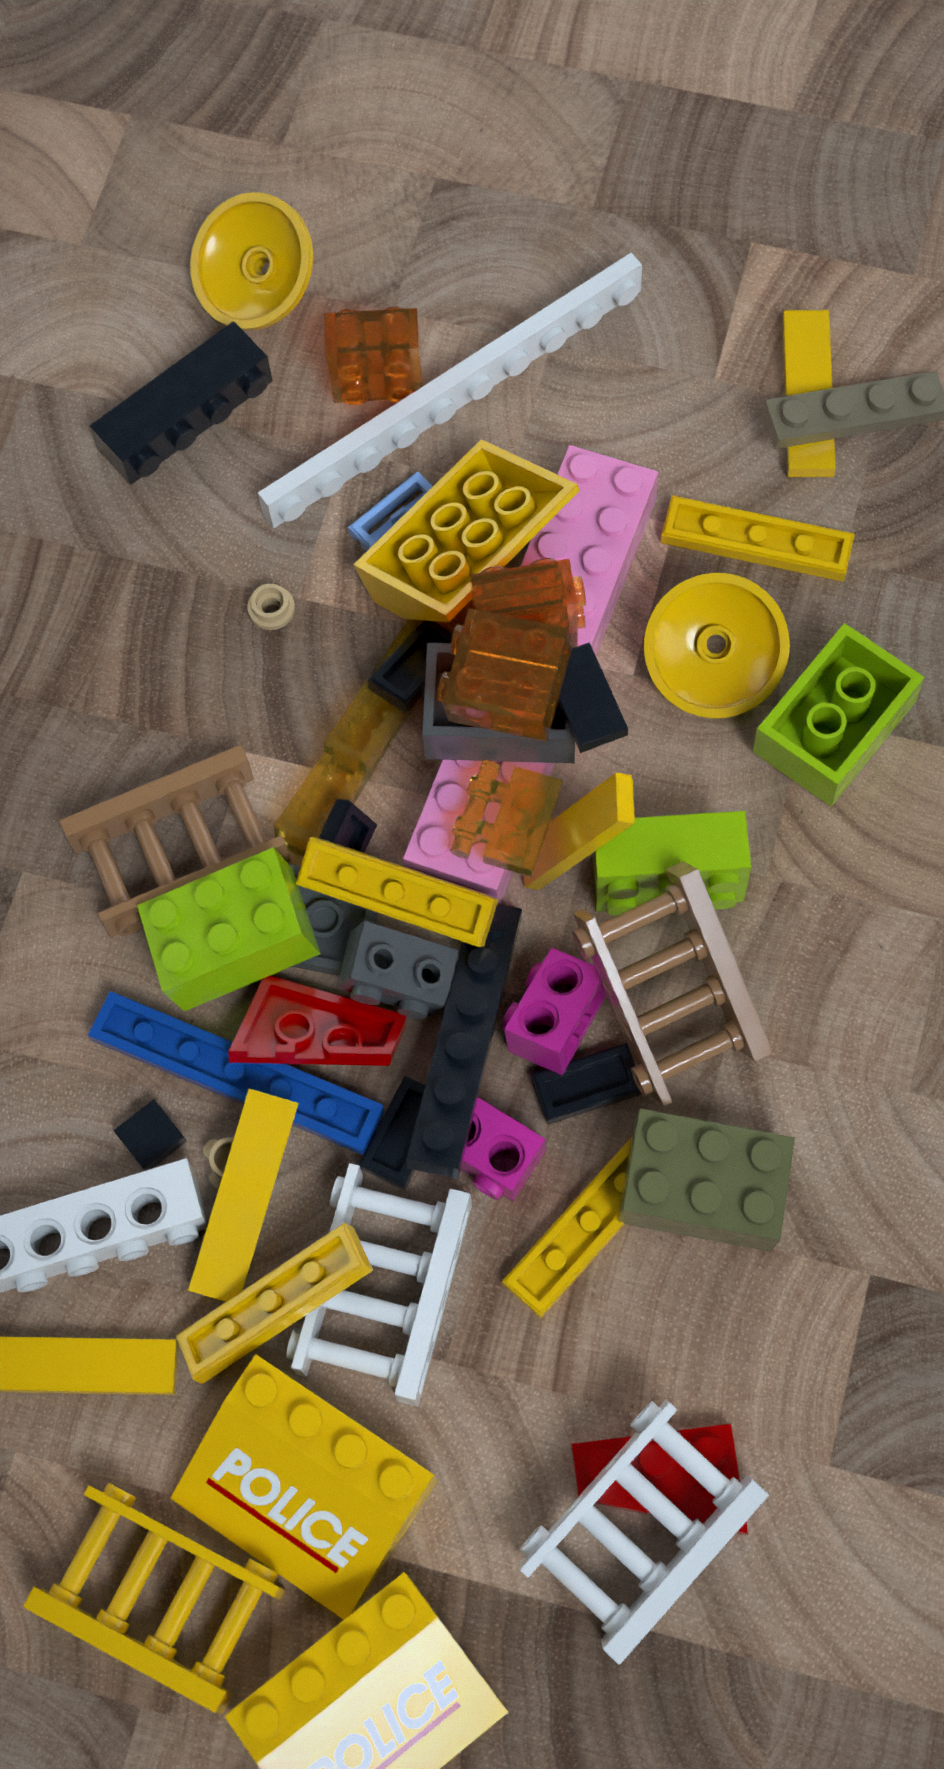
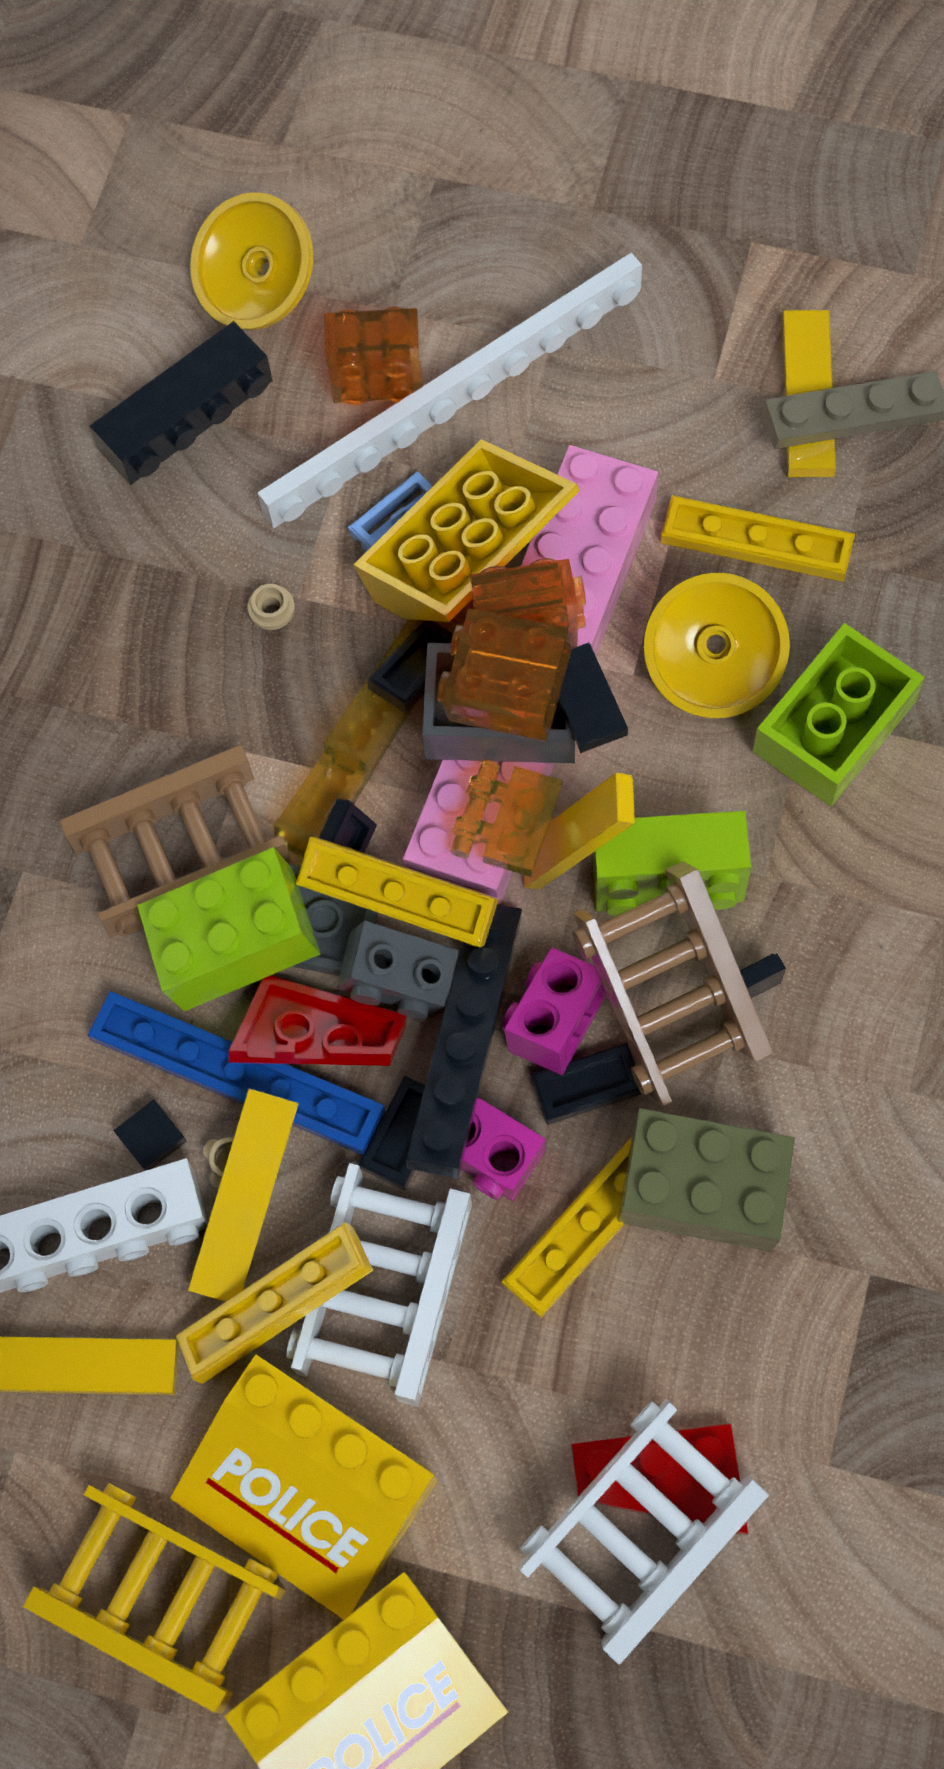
none -> black tile [740,953,786,999]

